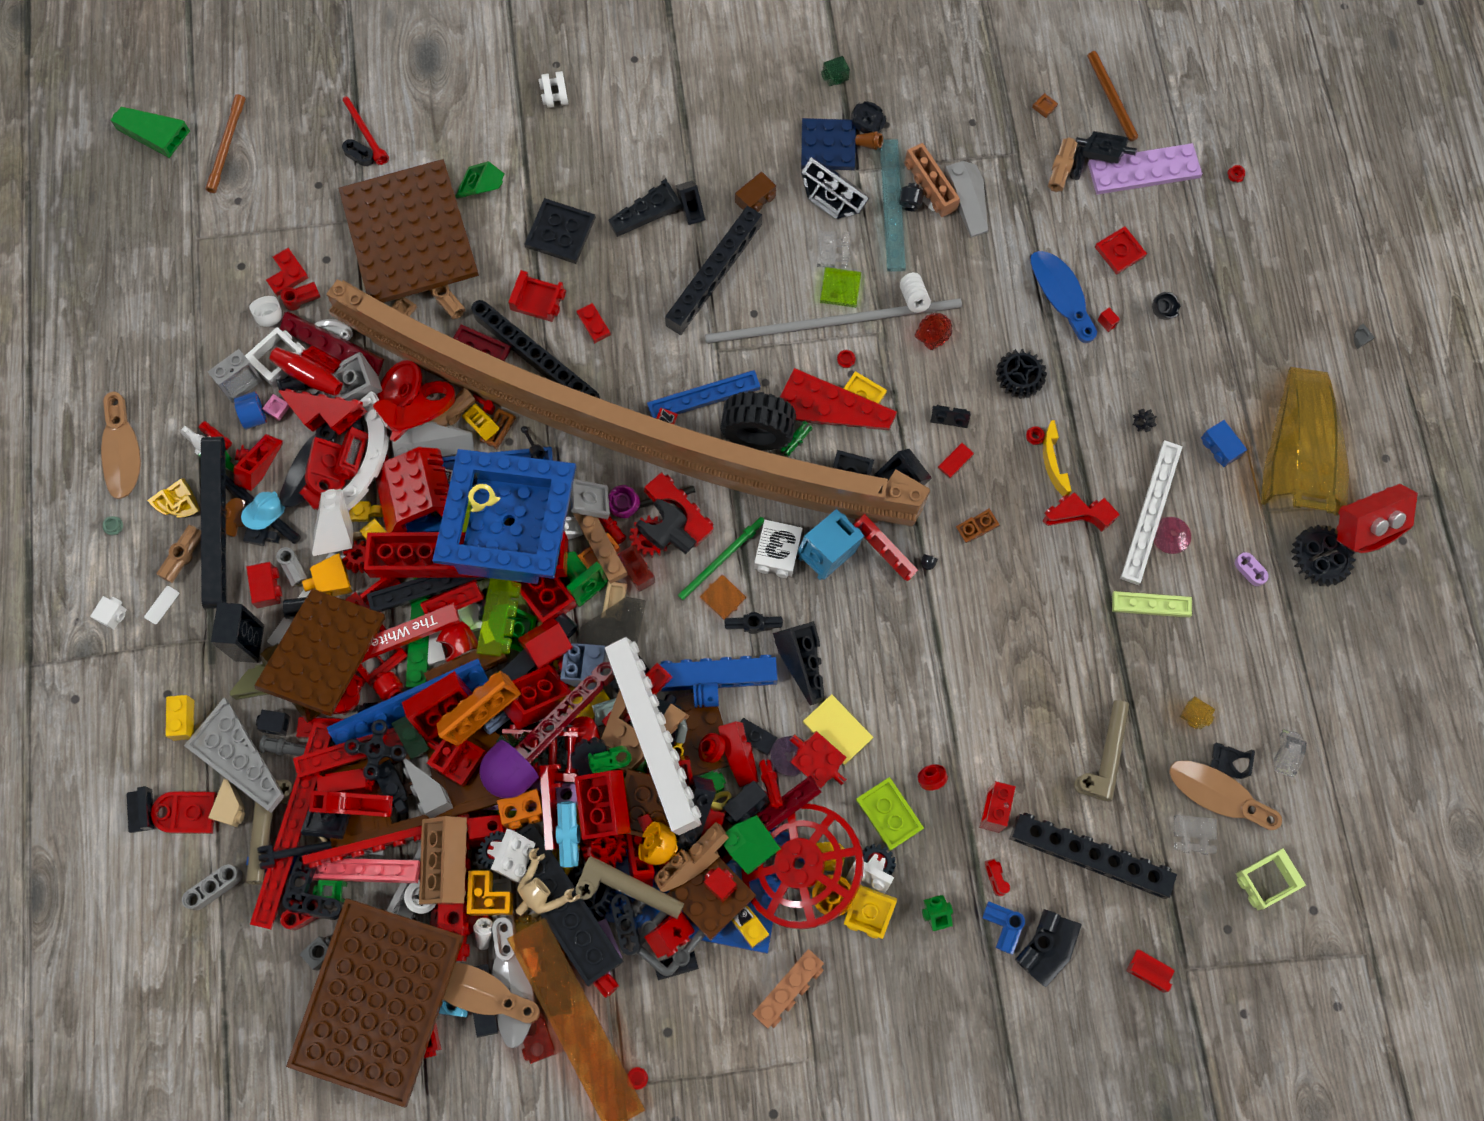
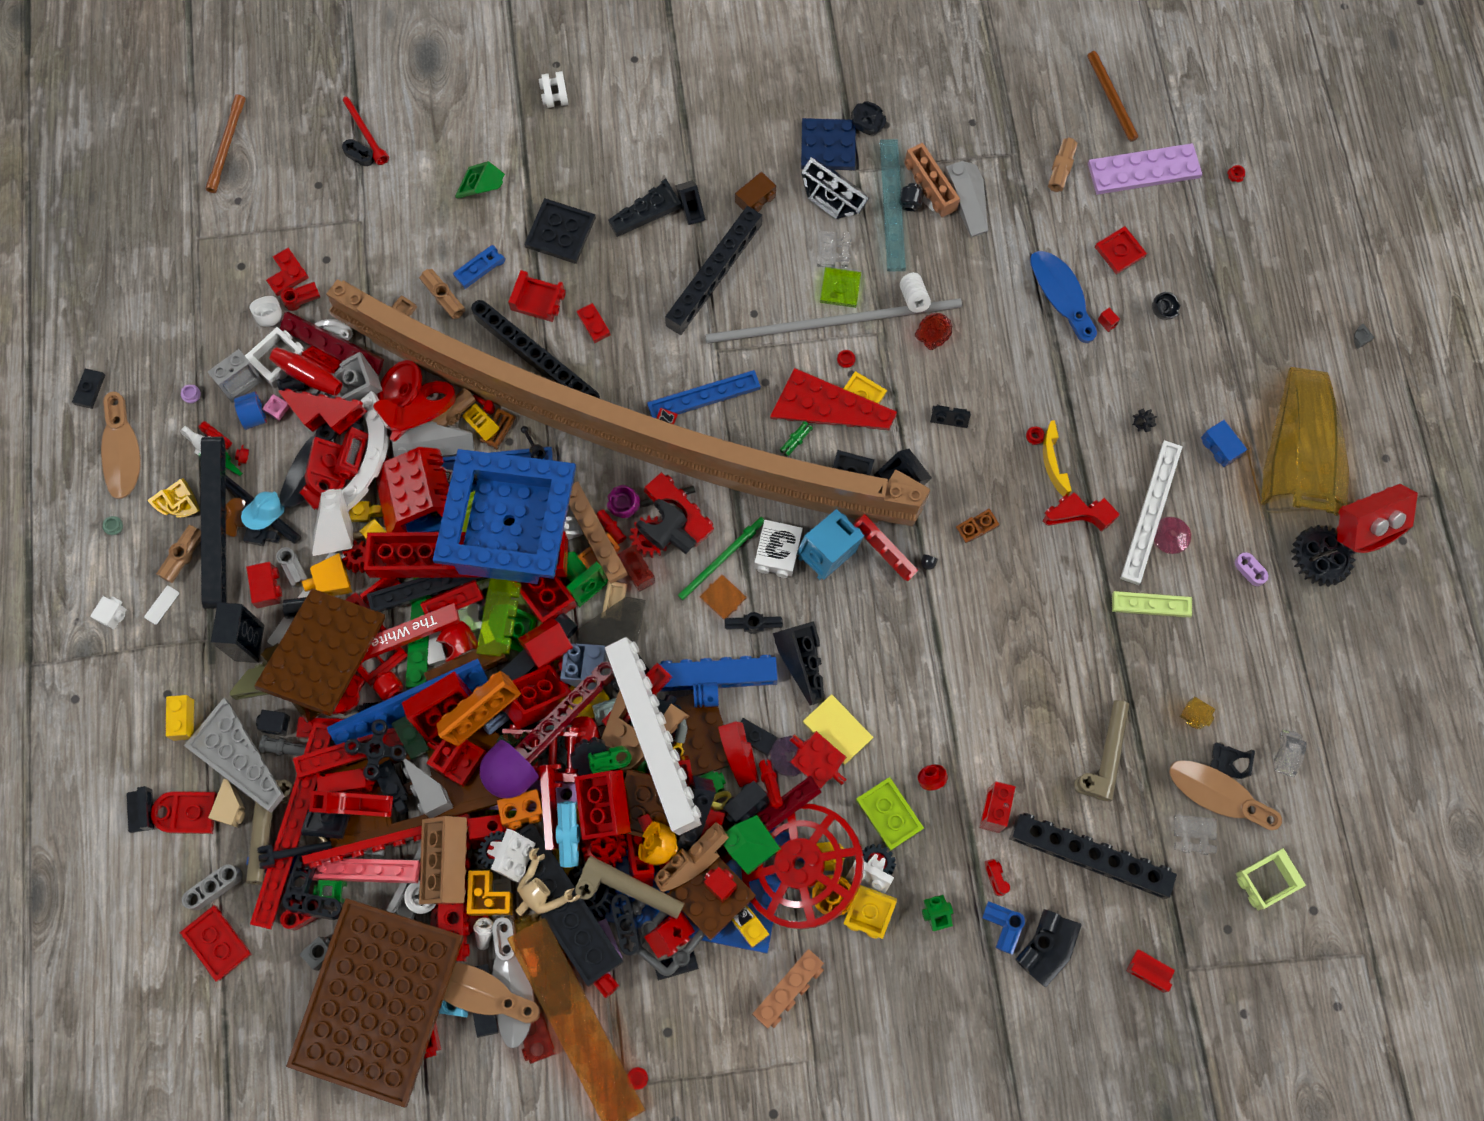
green slope [111,107,190,158] -> none
red slope [234,434,283,491] -> none
reddish brown plate [338,159,479,303] -> none
dark red wing [453,324,511,361] -> none
light yellow piece [468,484,500,512] -> none
light grey tile [570,479,610,519] -> none
red plate [698,733,725,764] -> none
black tyre [720,391,796,451] -> none
clear green brick [821,56,850,87] -> none
dark orange cone [855,131,883,150] -> none
red piece [938,443,974,478] -> none
black gear [996,349,1047,399] -> none
dark orange tile [1032,93,1058,118] -> none
black axle [1070,146,1085,180] -> none
black plate [1075,131,1137,163] -> none
none -> black plate [72,368,106,409]
none -> red tile [179,905,252,982]
none -> lavender plate [181,385,201,403]
none -> blue plate [453,245,506,289]

